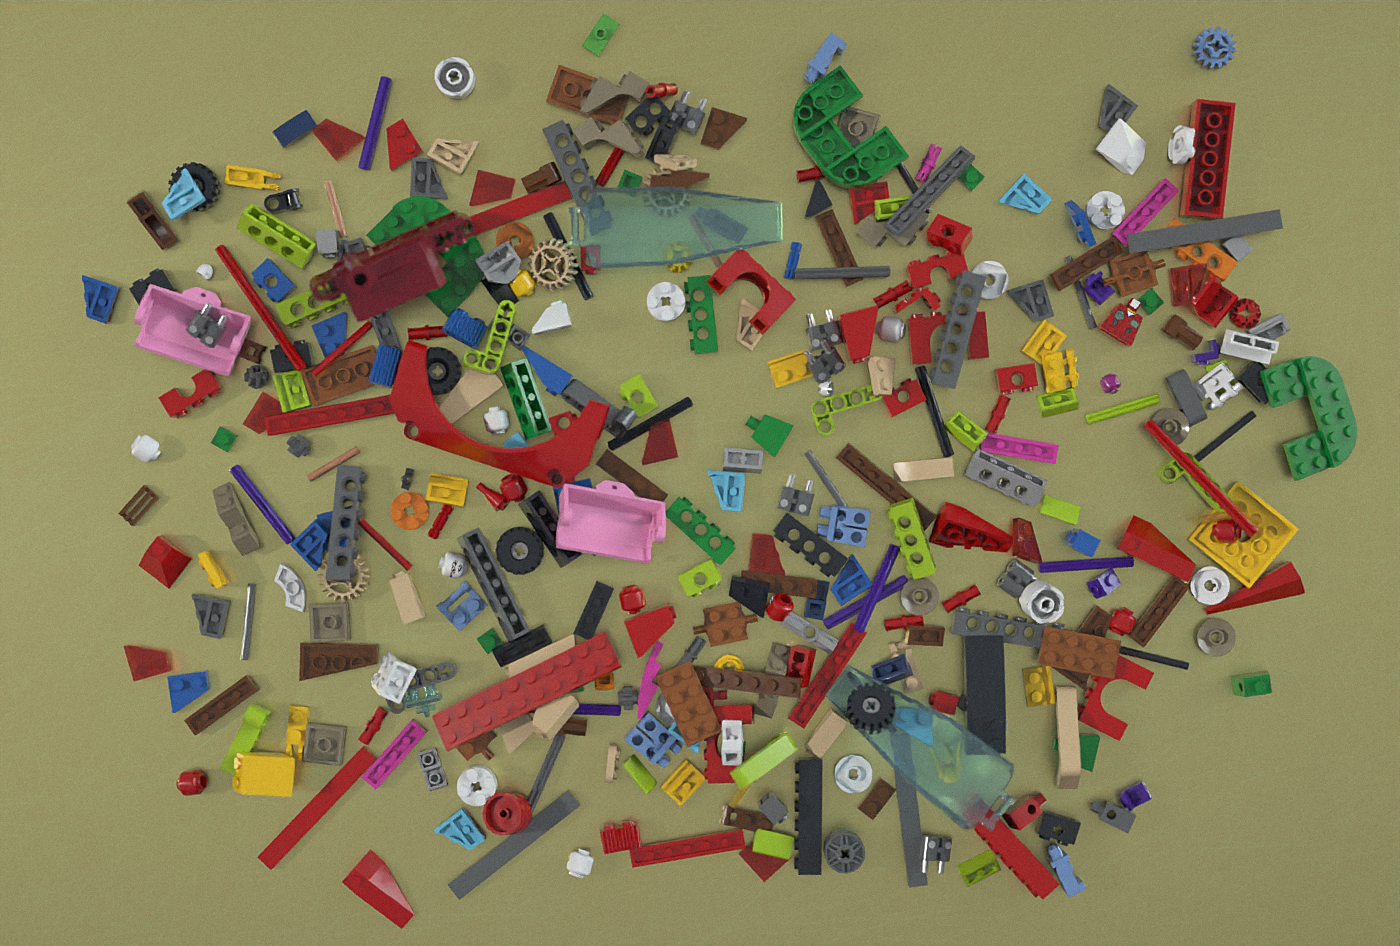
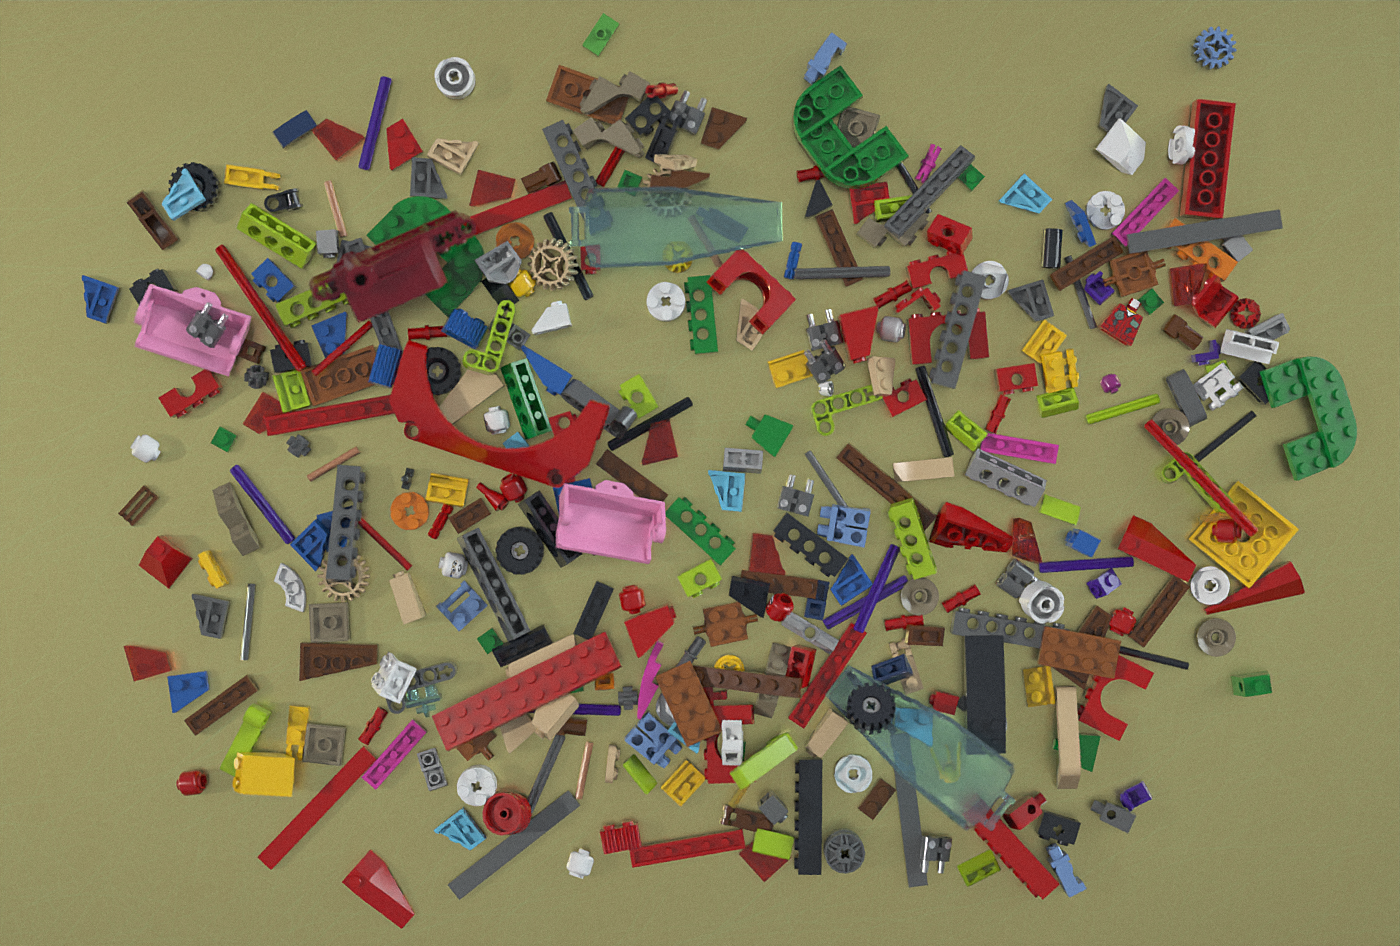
none -> reddish brown plate [448,498,491,534]
none -> nougat bar [575,741,593,799]
none -> black pin [1041,228,1063,269]

